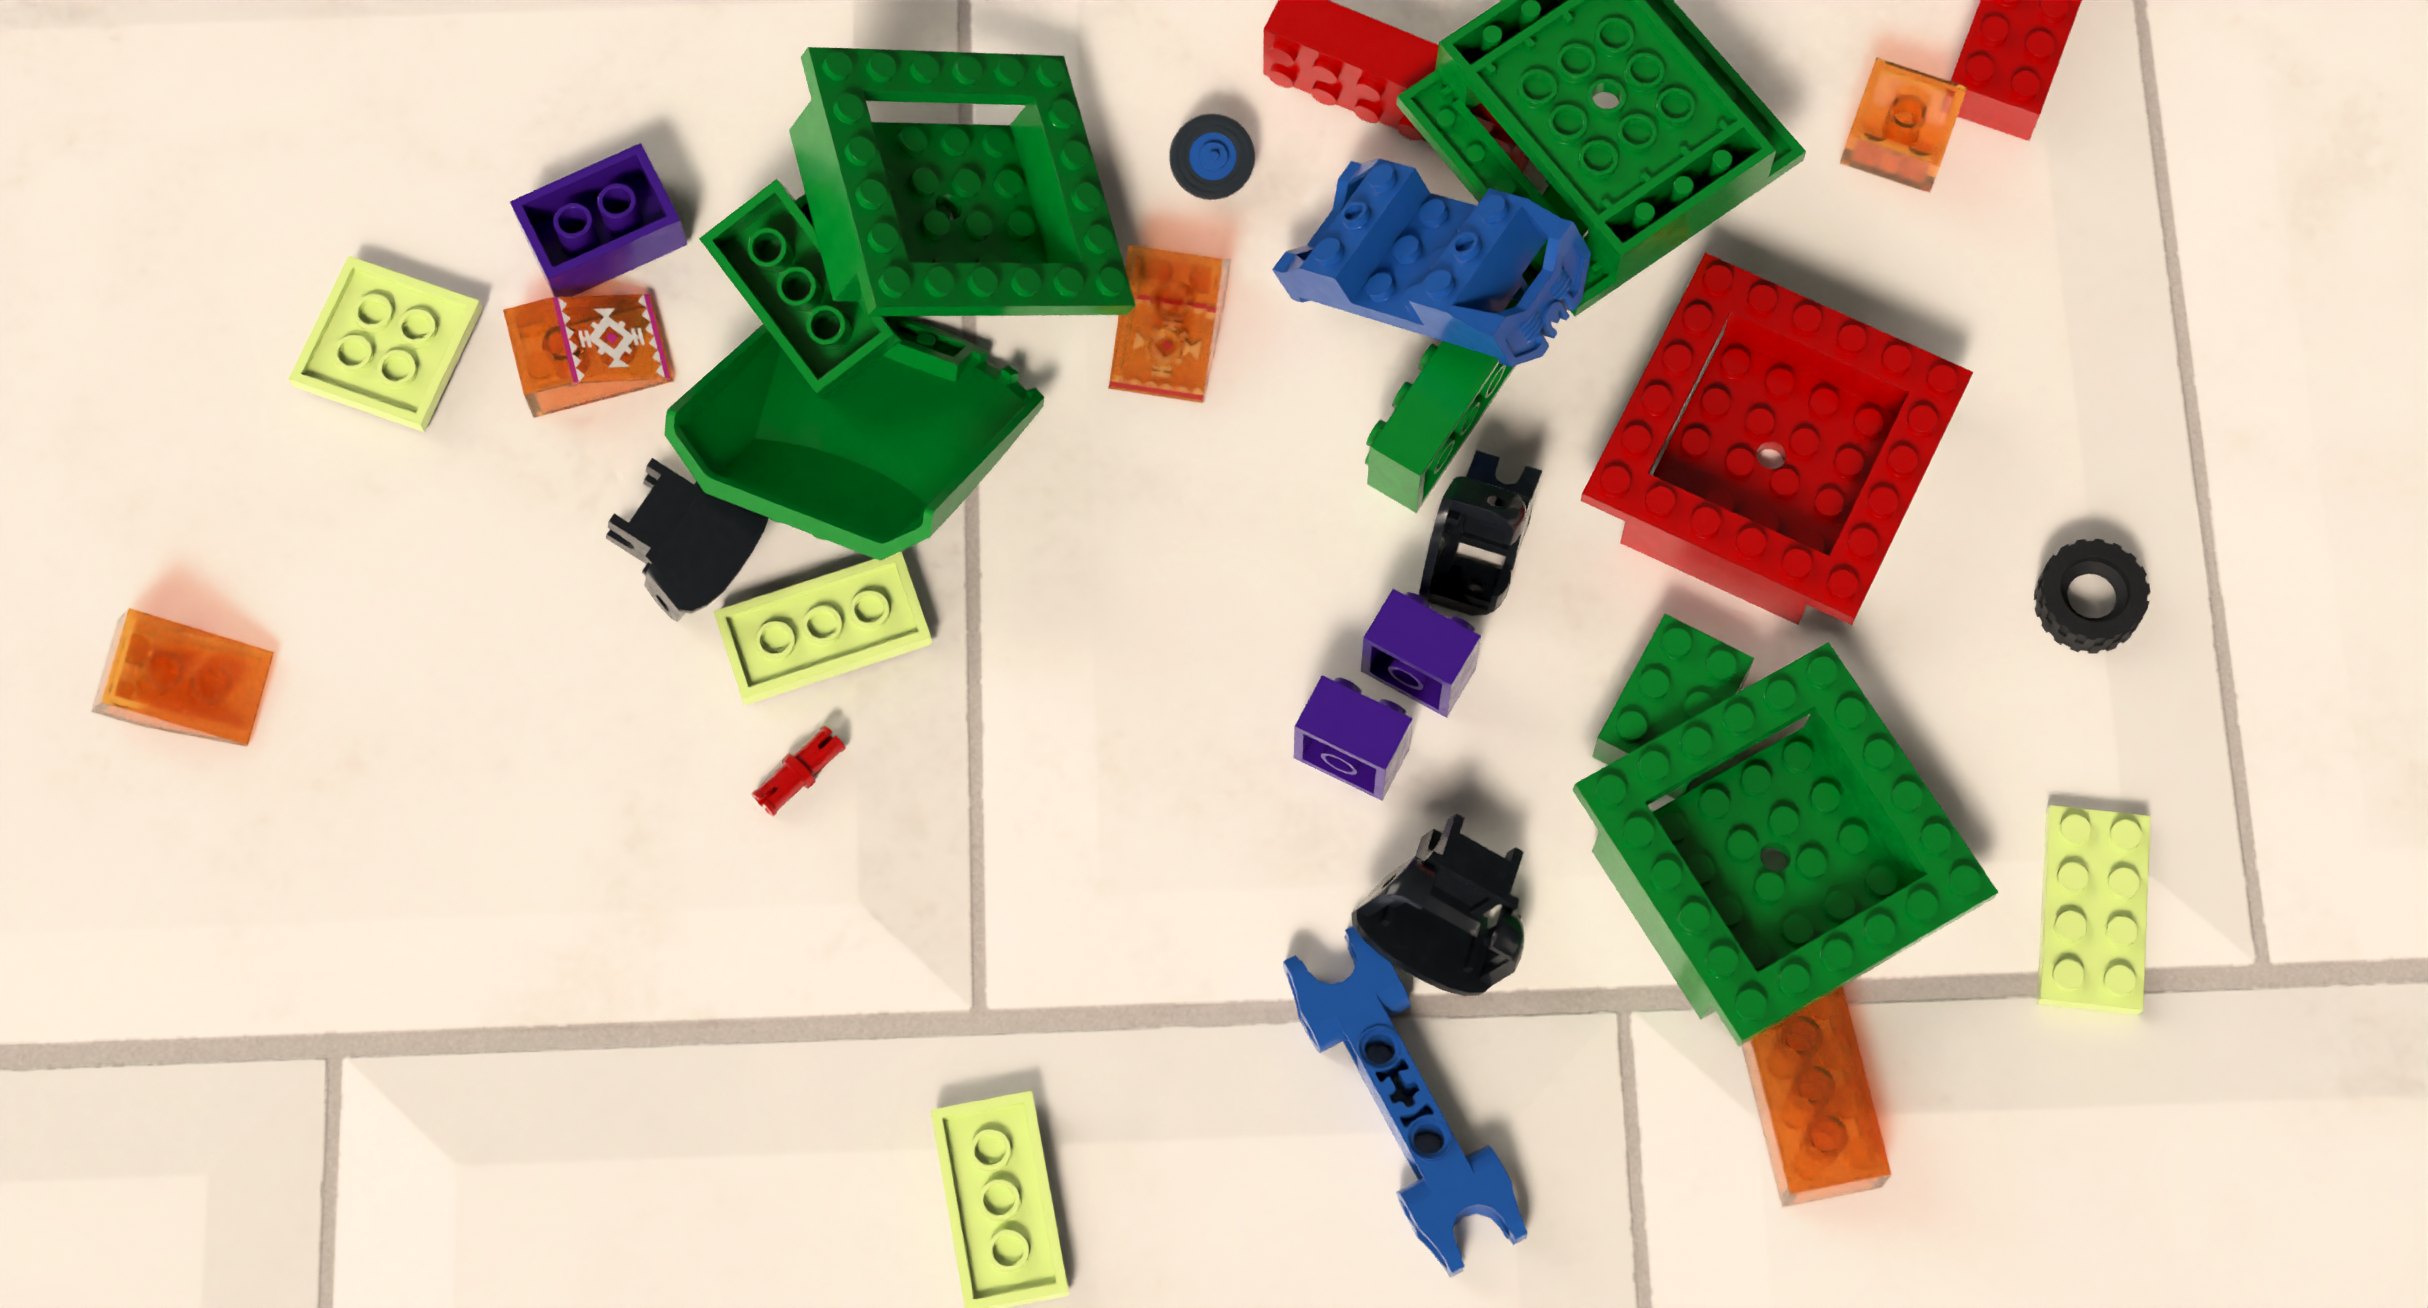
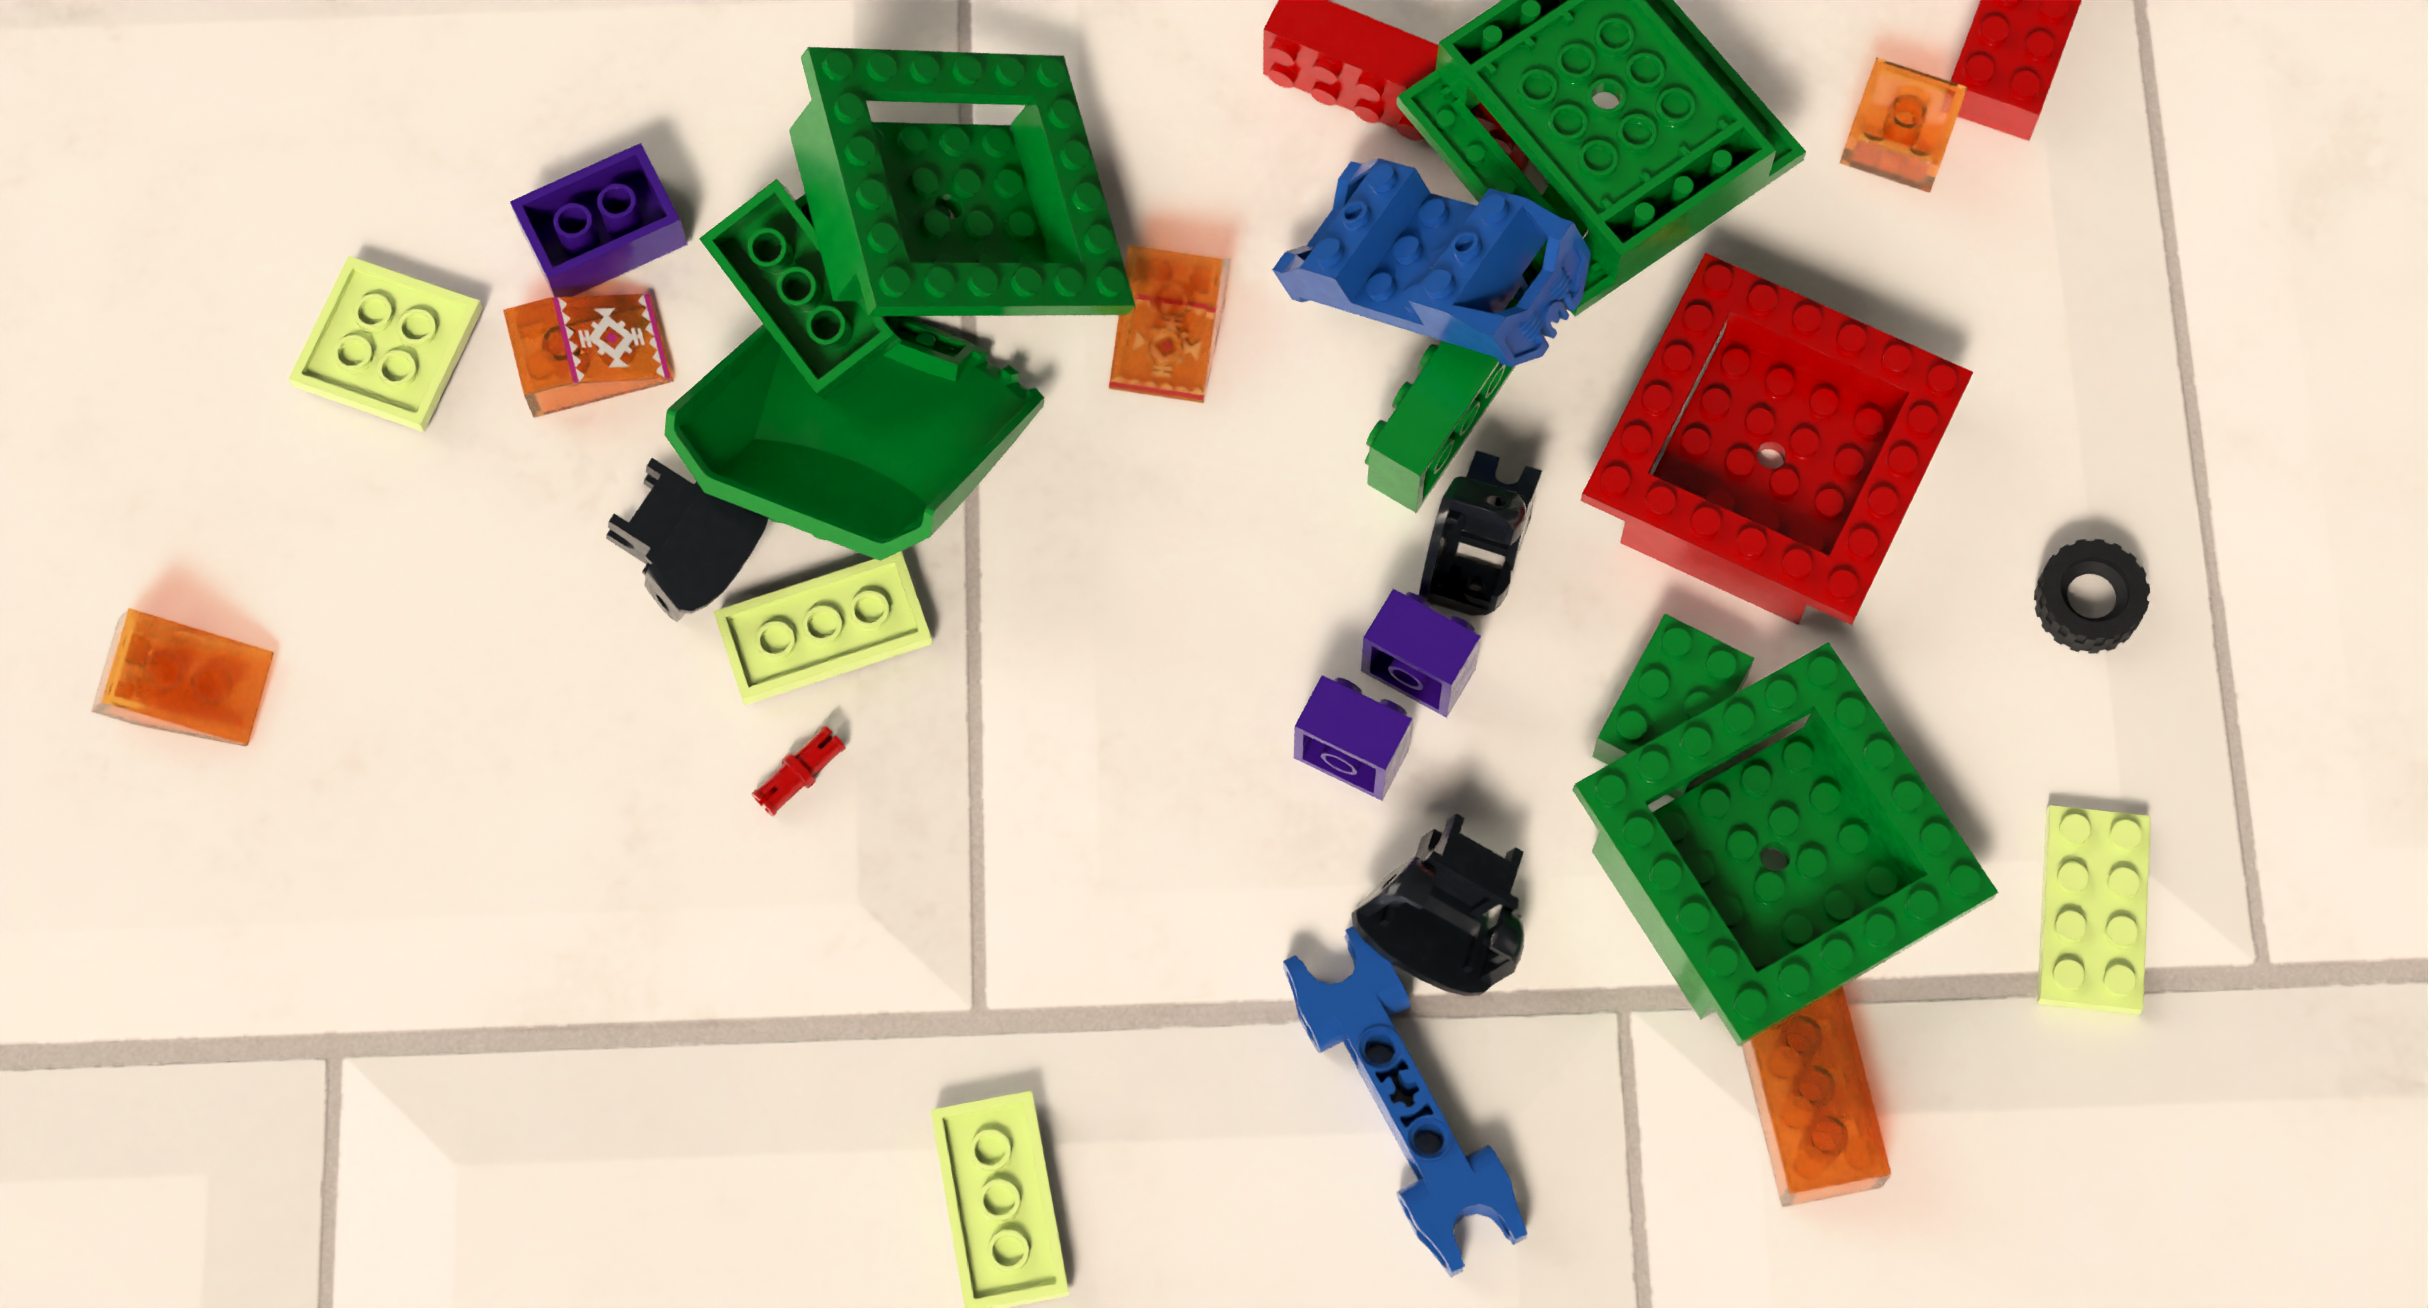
black wheel [1169,114,1255,200] -> none

